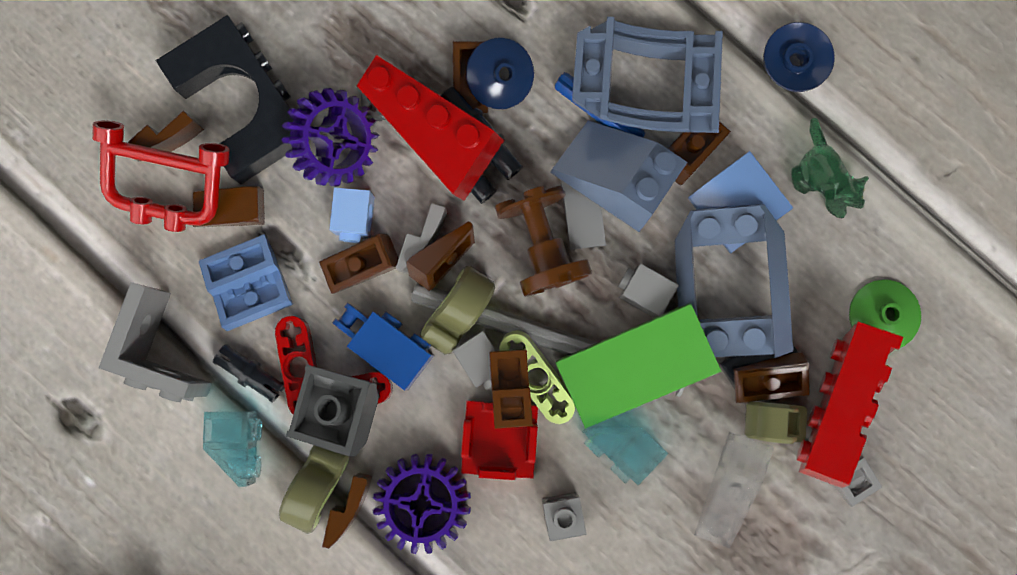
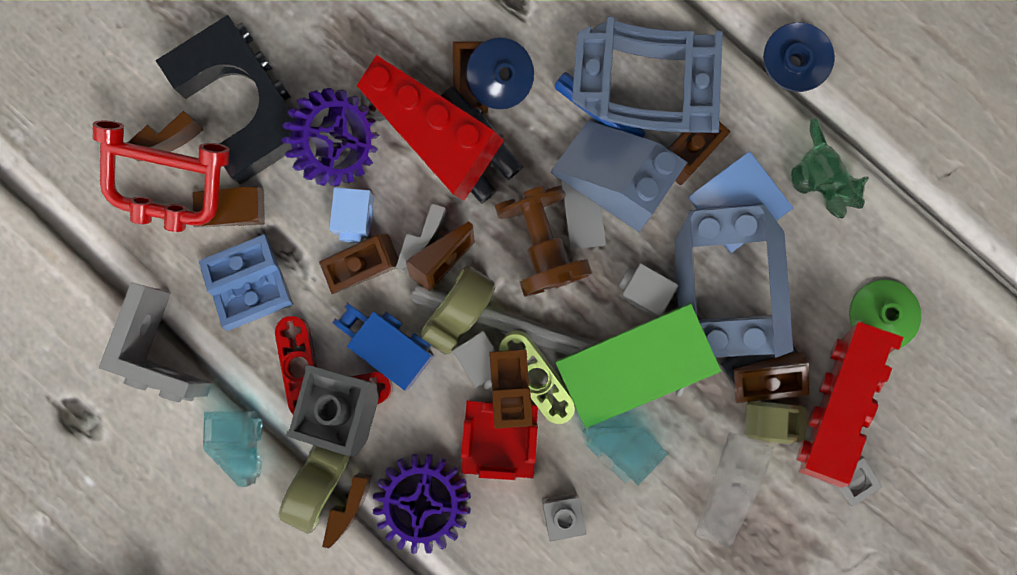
black pin [213,344,284,403] -> none

